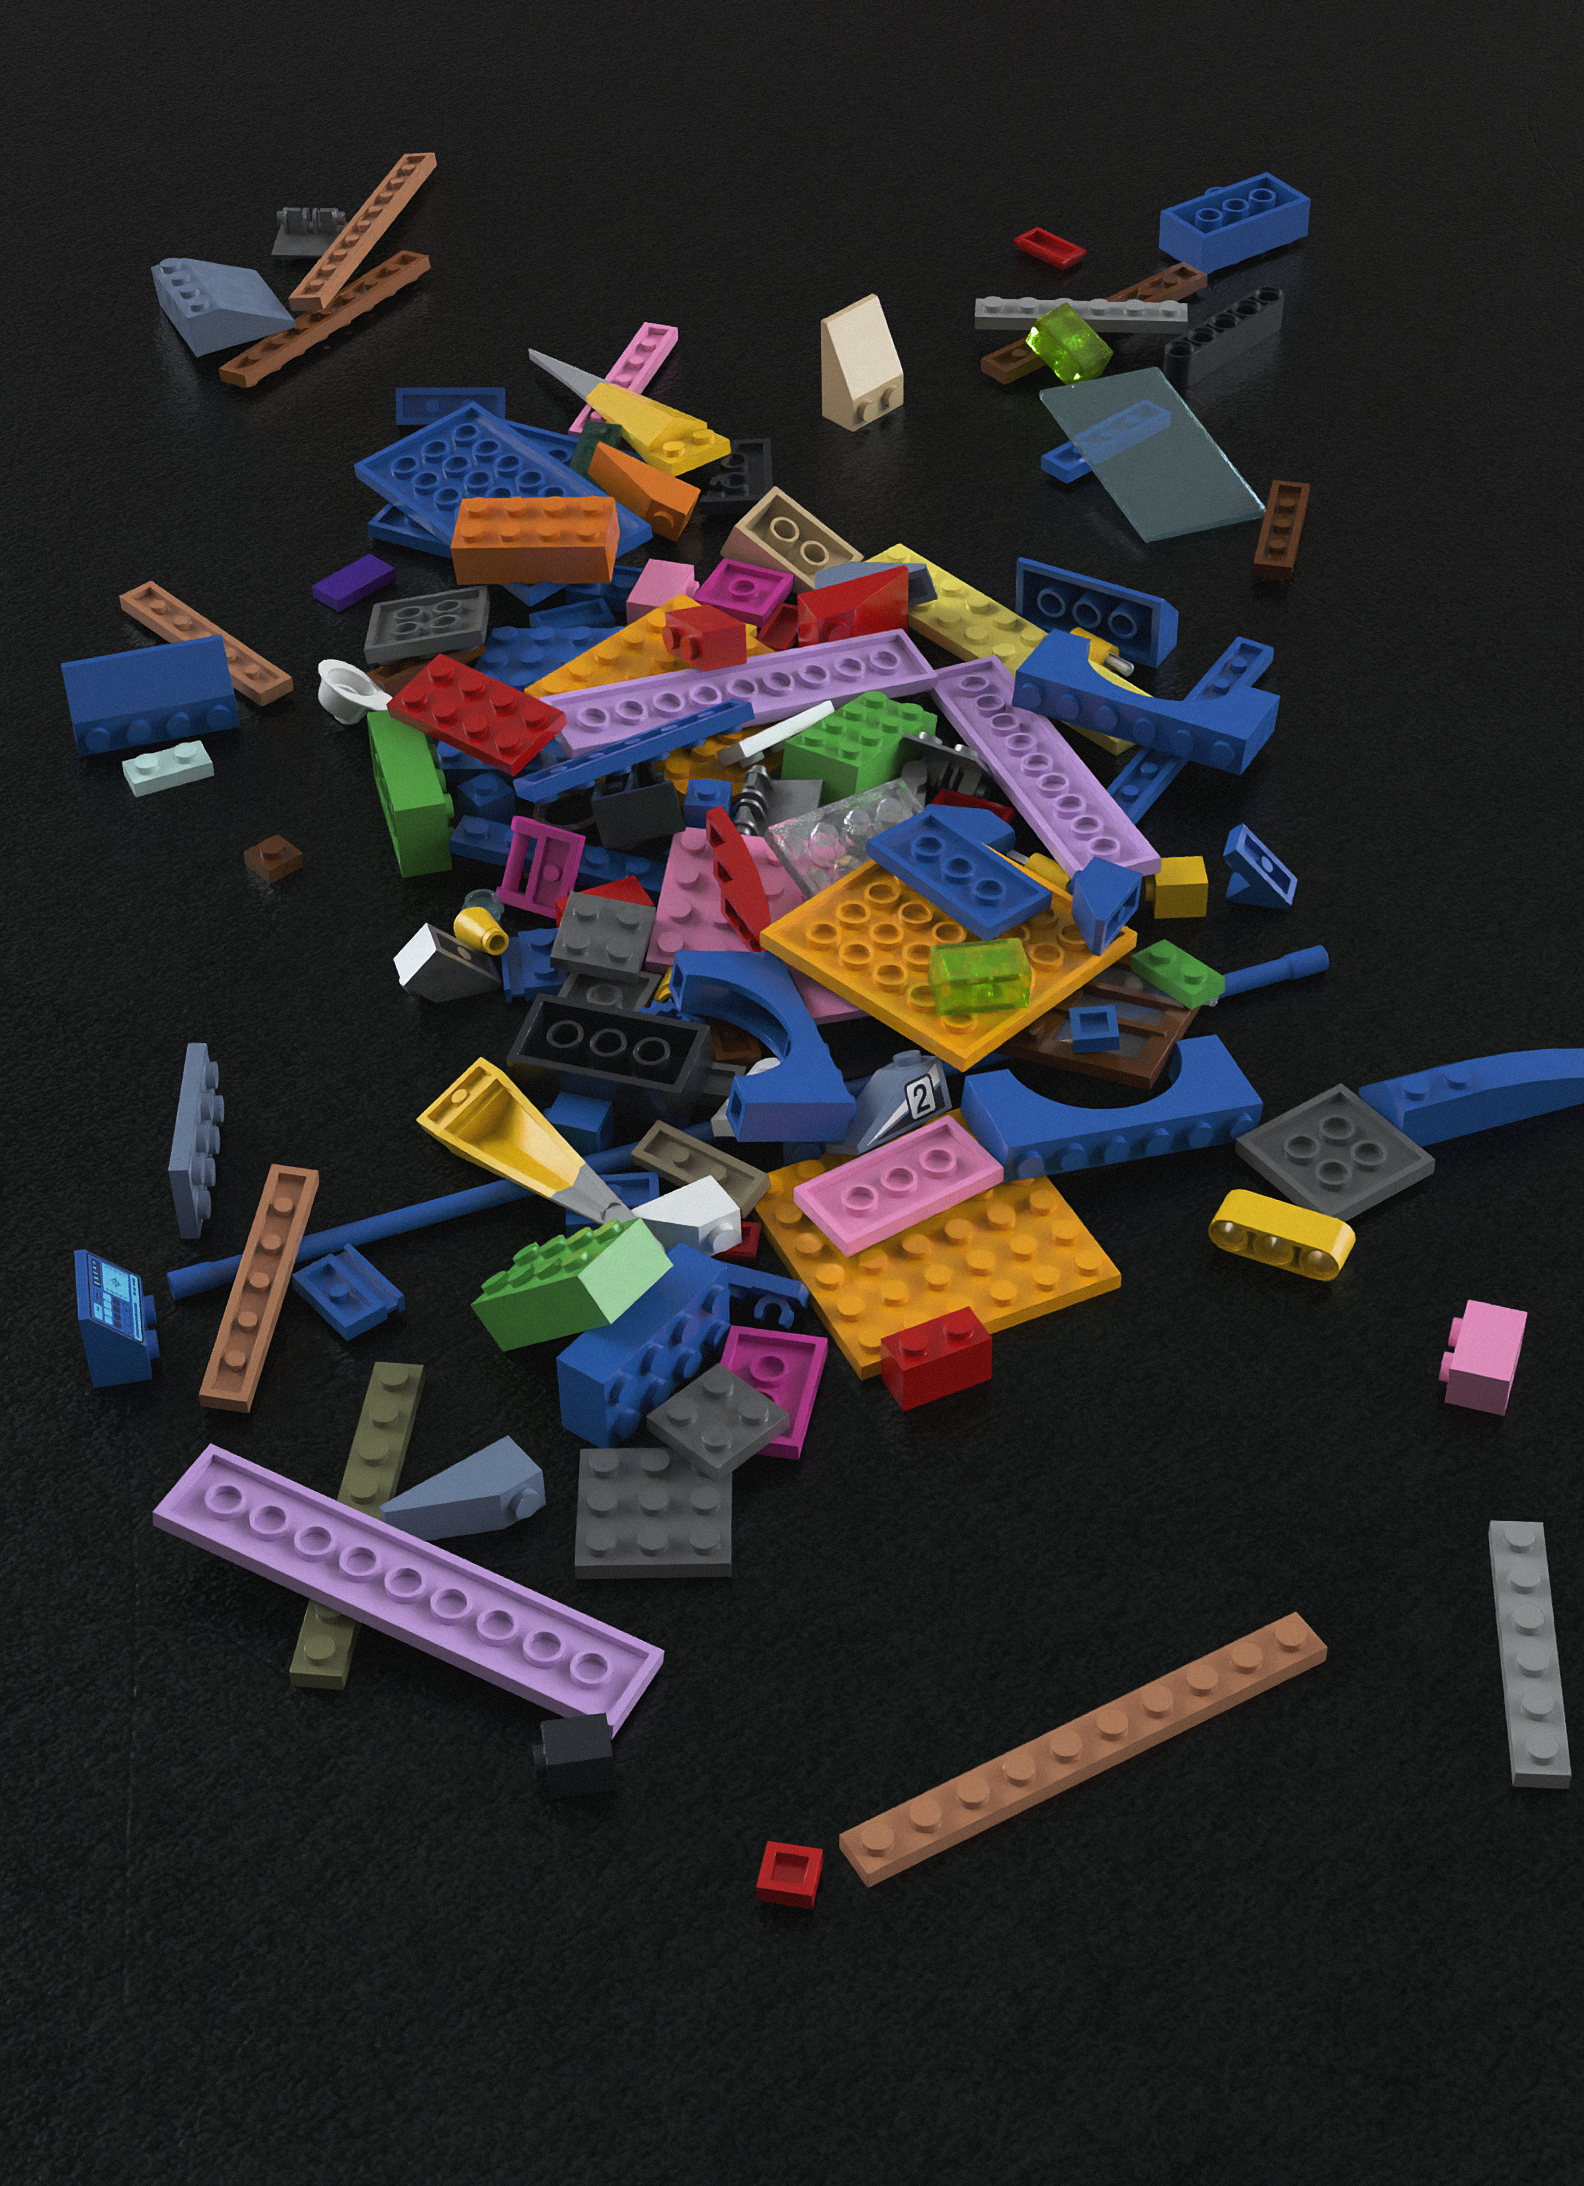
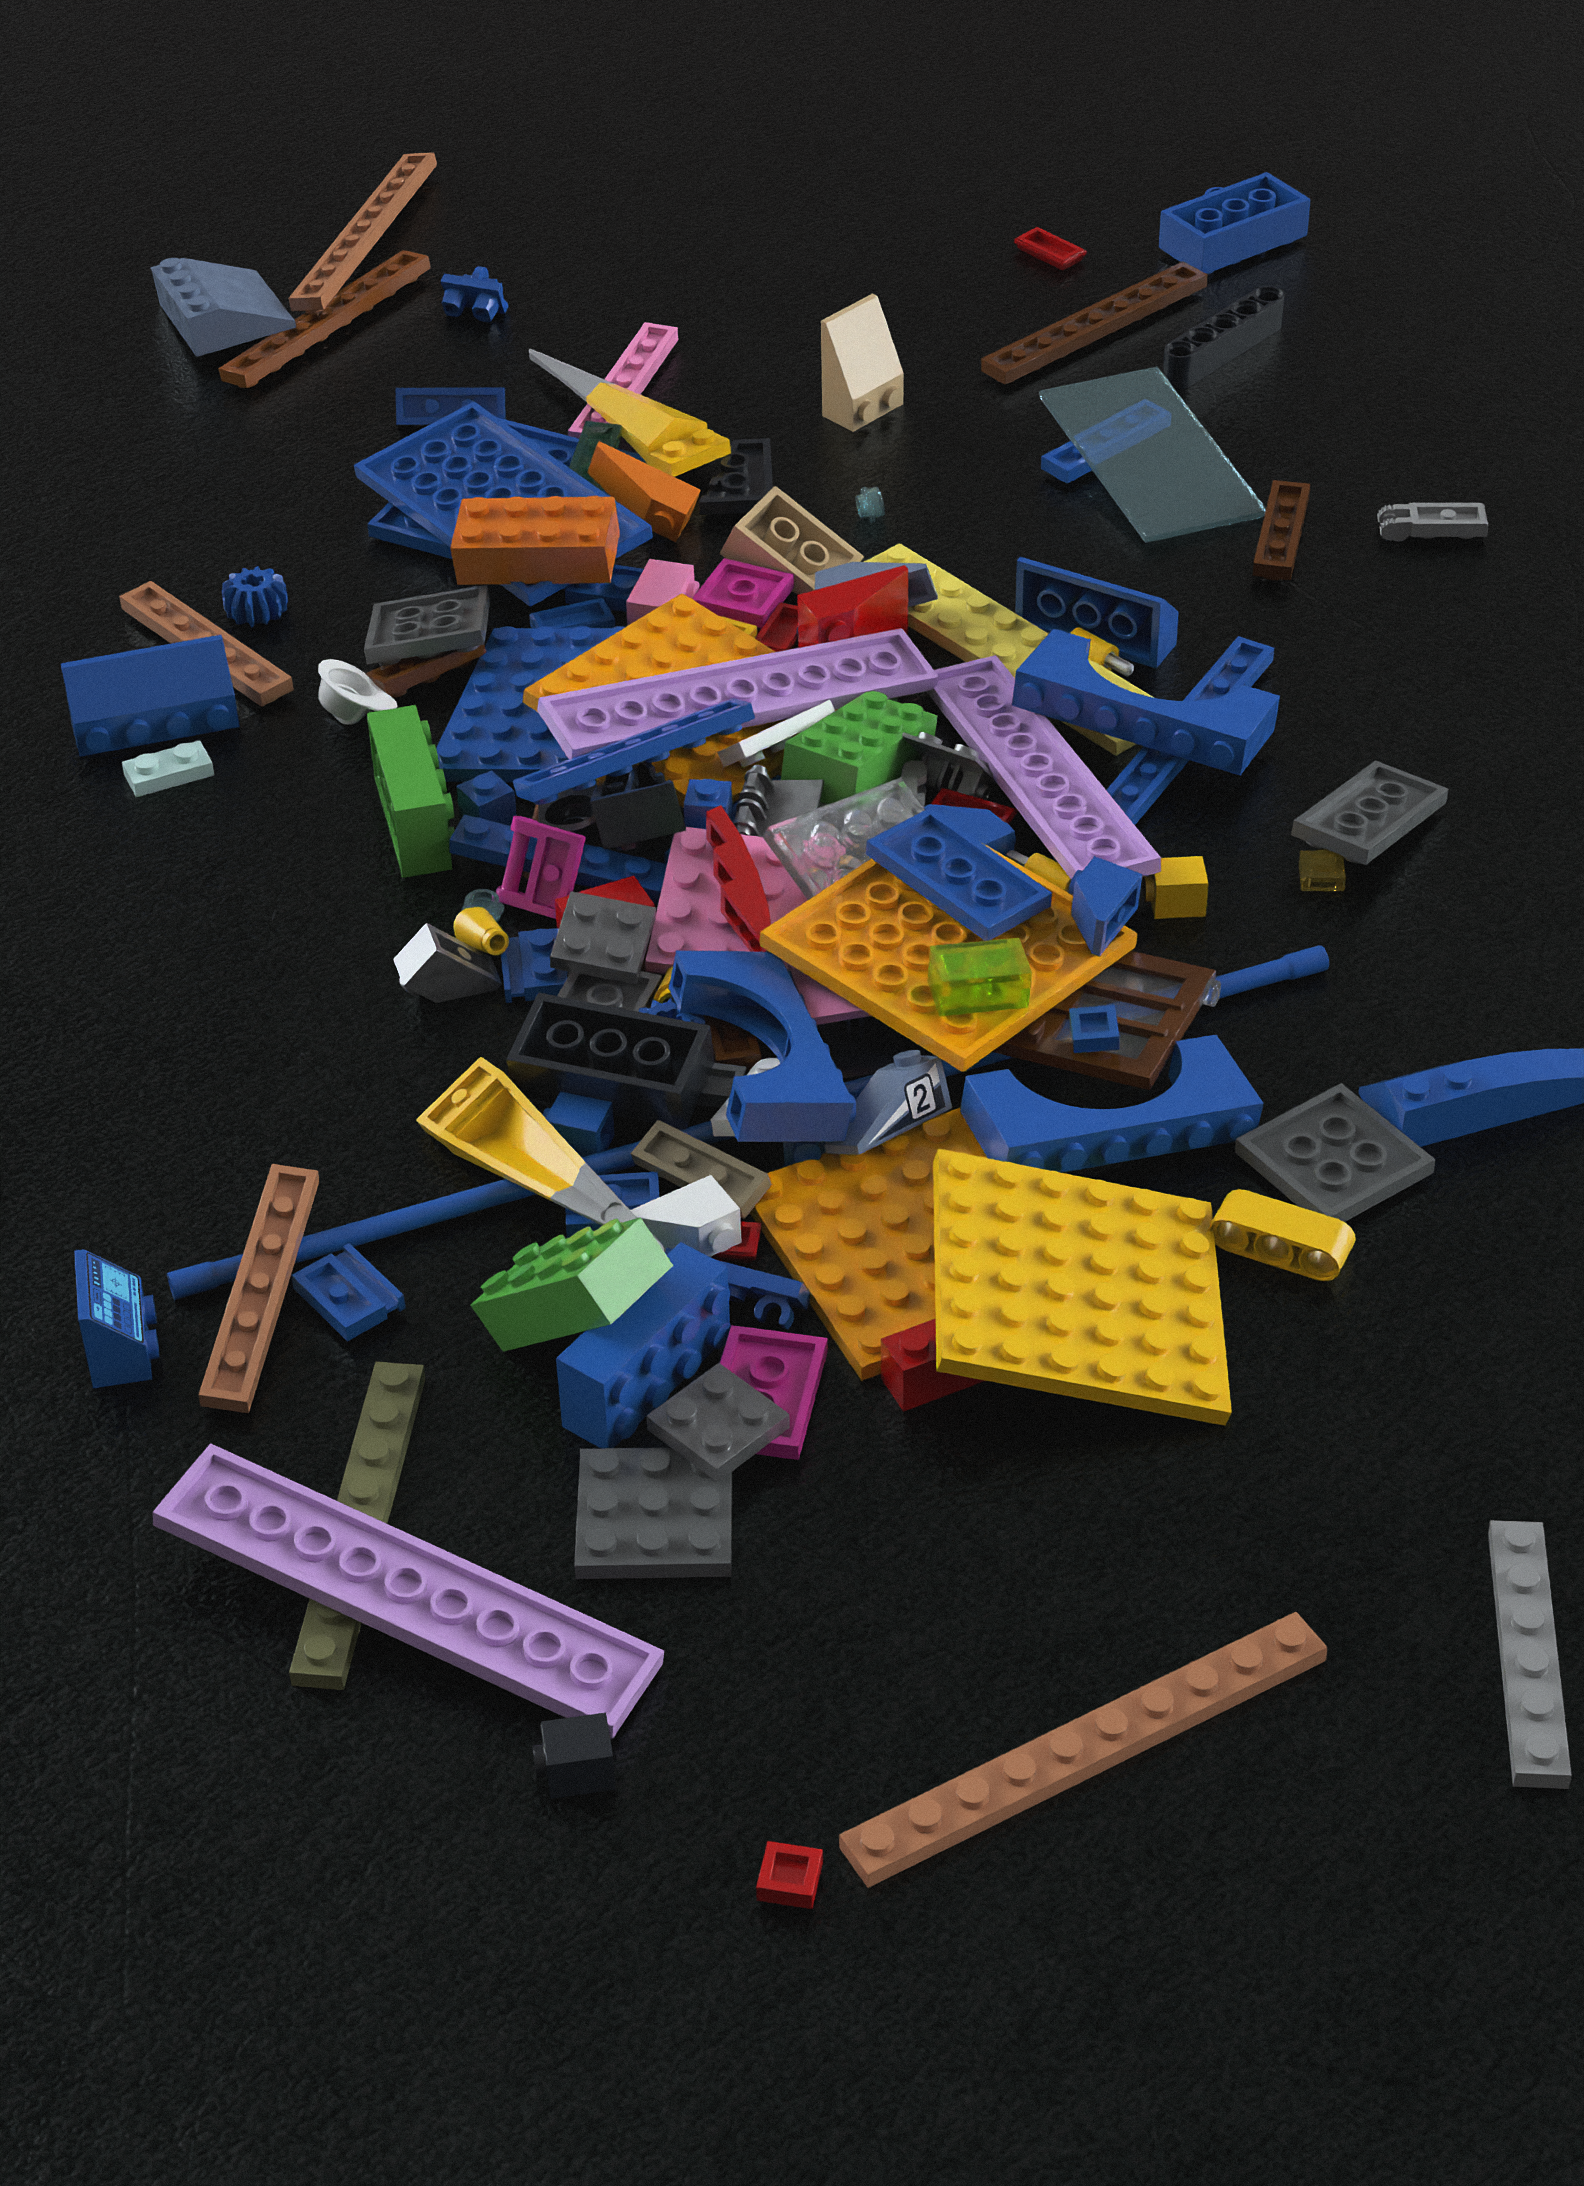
sand blue plate [168,1043,224,1239] -> none
reddish brown plate [244,834,304,884] -> none
flat silver hinge [271,207,348,261] -> none
dark purple tile [312,554,396,612] -> none
sand blue slope [379,1436,546,1541] -> none
red plate [386,653,568,777] -> none
red brick [662,604,747,672] -> none
bright pink plate [793,1115,1004,1257] -> none
light grey plate [975,296,1188,334] -> none
clear neon green brick [1026,302,1113,391] -> none
bright green plate [1131,939,1225,1010] -> none
blue slope [1223,823,1298,910] -> none
bright pink brick [1439,1300,1527,1416] -> none
none -> blue gear [222,566,288,627]
none -> blue hips [441,266,508,323]
none -> clear light blue plate [855,487,885,523]
none -> yellow plate [933,1148,1232,1426]
none -> dark grey plate [1291,760,1449,865]
none -> clear yellow plate [1299,849,1346,891]
none -> light grey hinge [1377,503,1489,541]

